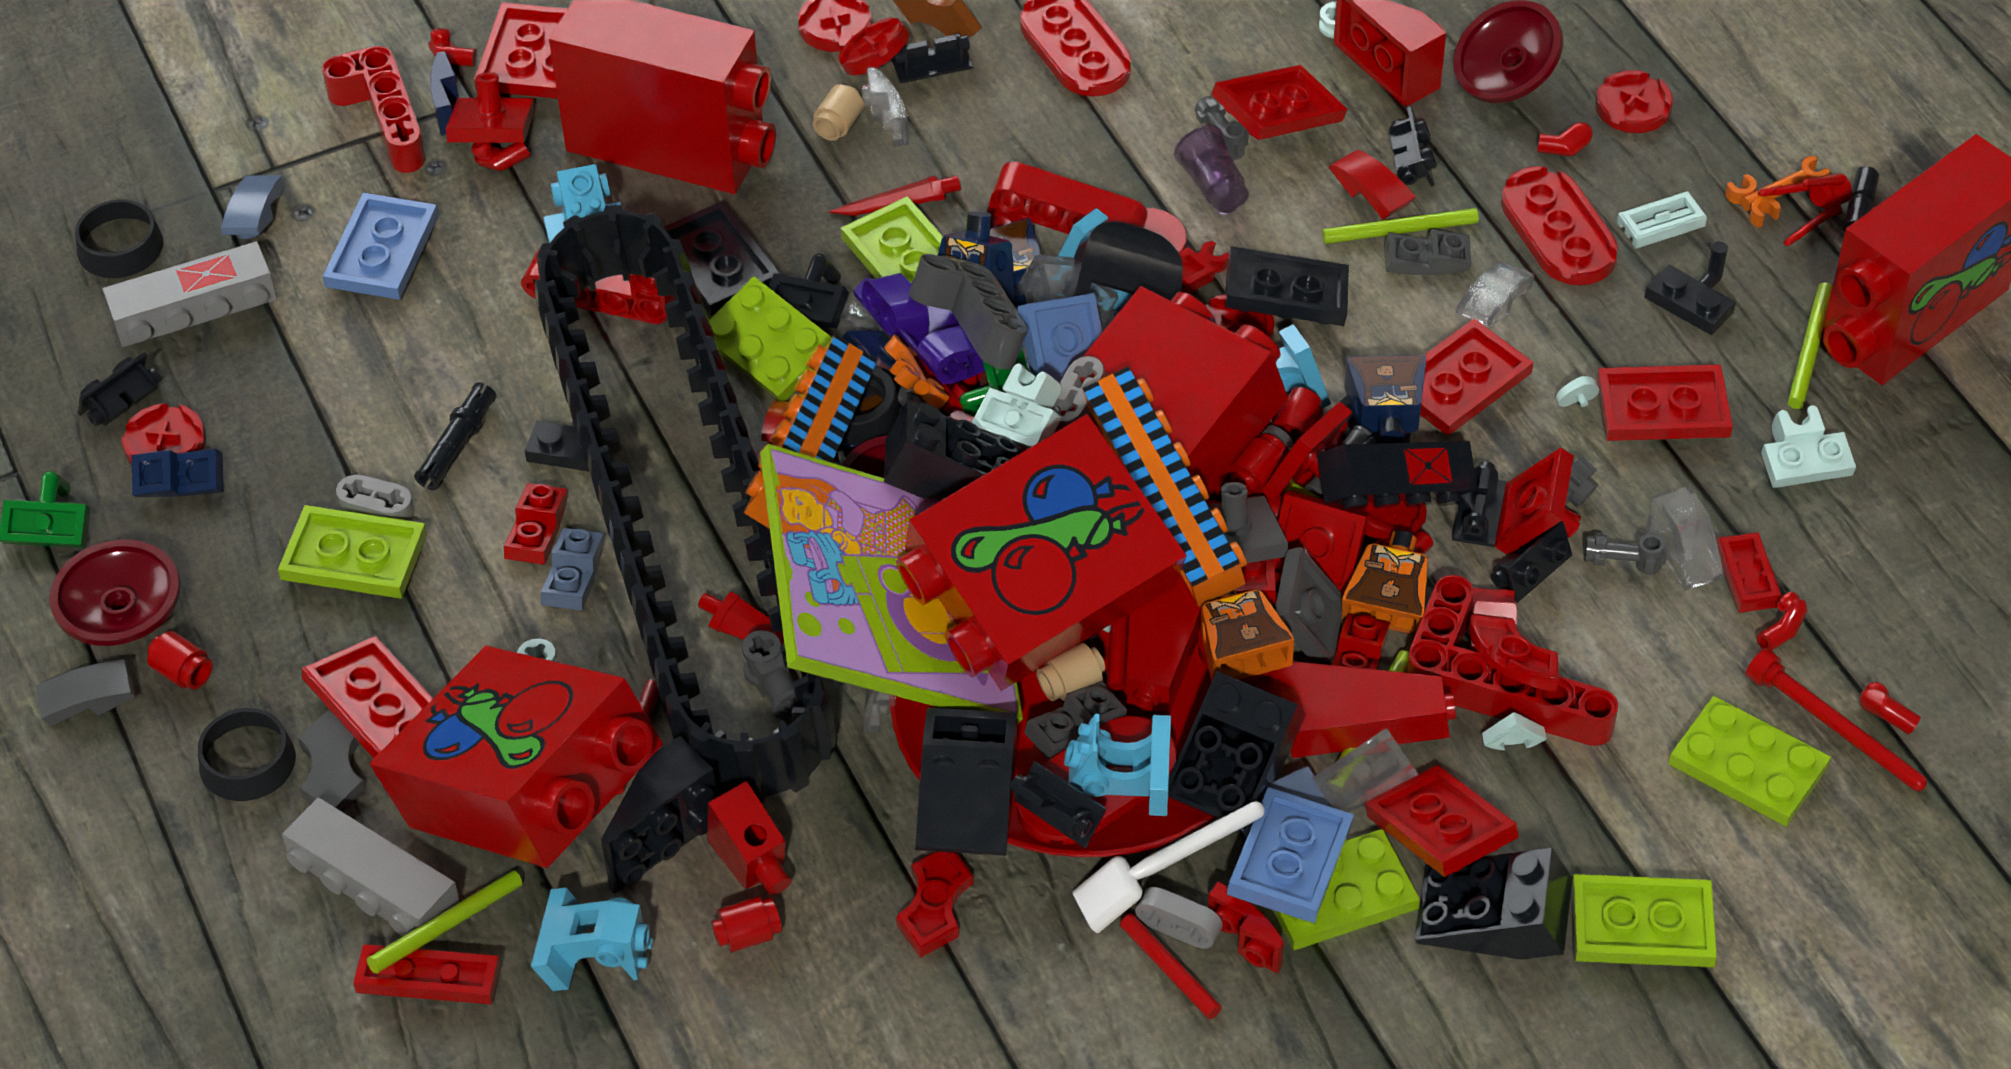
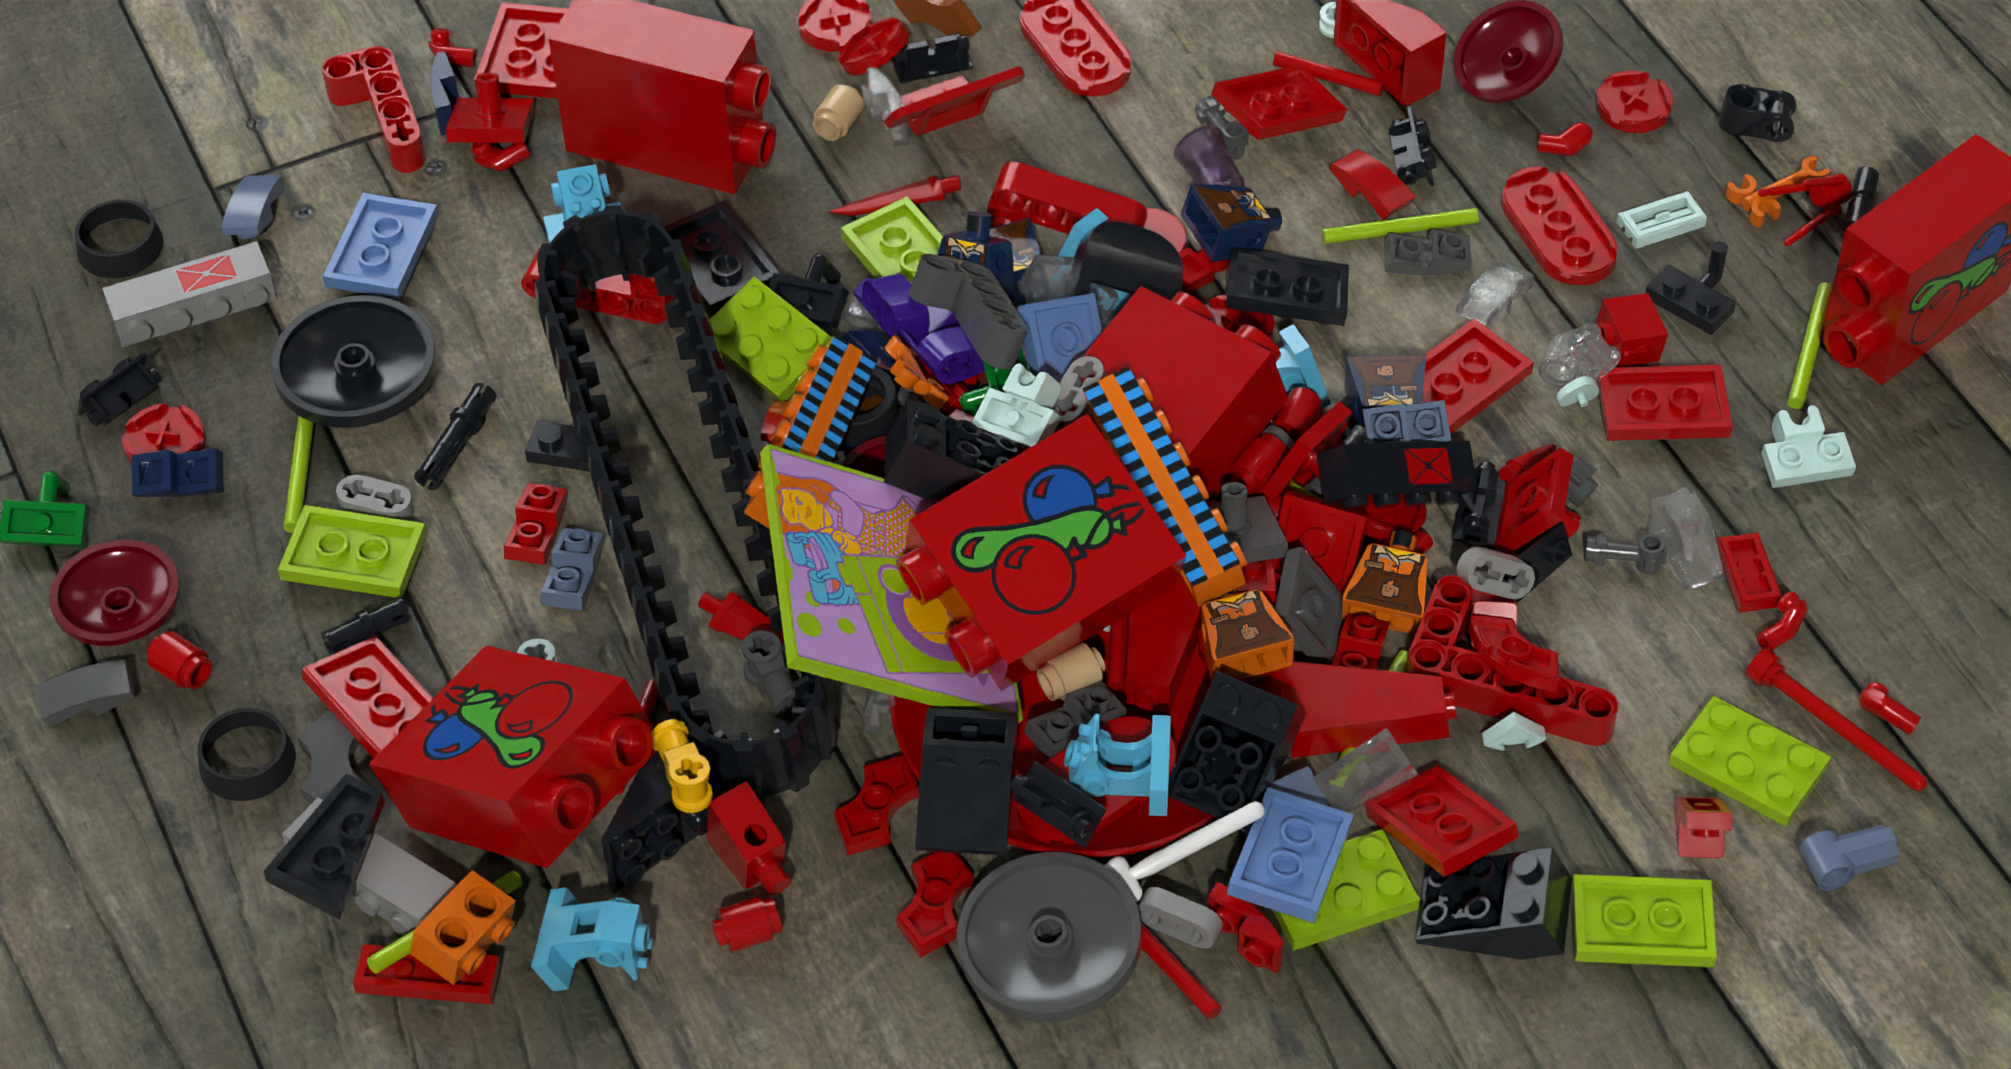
none -> black wing [263,774,385,920]
none -> black dish [271,295,437,428]
none -> lime bar [283,416,314,533]
none -> black pin [321,596,411,655]
none -> orange brick [410,870,516,985]
none -> yellow connector [651,719,713,813]
none -> red tile [834,755,919,856]
none -> red plate [884,66,1025,136]
none -> dark grey dish [957,852,1142,1022]
none -> dark blue torso [1180,184,1282,262]
none -> red bar [1273,51,1385,97]
none -> sand blue slope [1362,400,1451,444]
none -> light grey beam [1457,547,1535,599]
none -> red helmet [1498,443,1556,483]
none -> clear piece [1539,322,1621,387]
none -> red head [1595,293,1669,368]
none -> red slope [1674,796,1733,858]
none -> black piece [1719,84,1796,142]
none -> sand blue piece [1799,824,1899,891]

